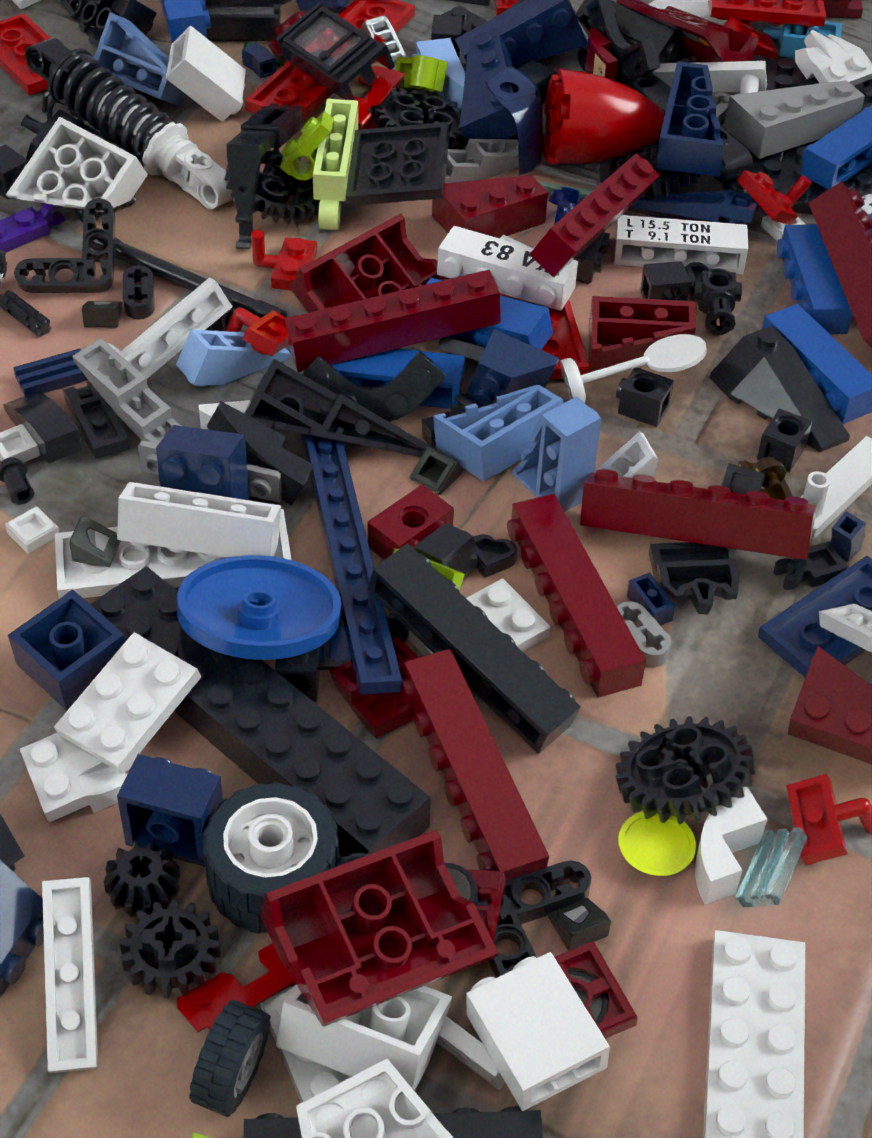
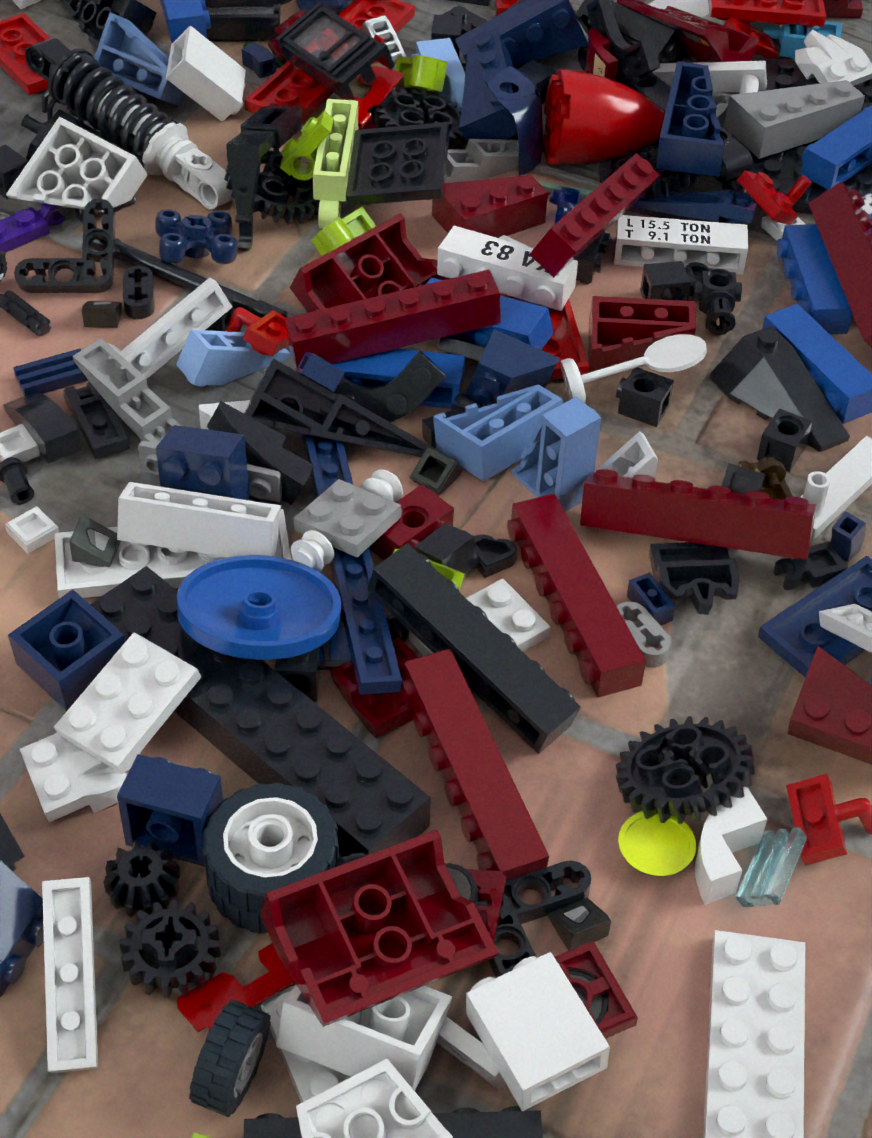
red plate [251,230,317,291] -> none
none -> dark blue gear [155,209,237,264]
none -> light grey plate [291,469,403,572]
none -> dark blue piece [296,352,345,392]
none -> lime plate [311,207,376,256]

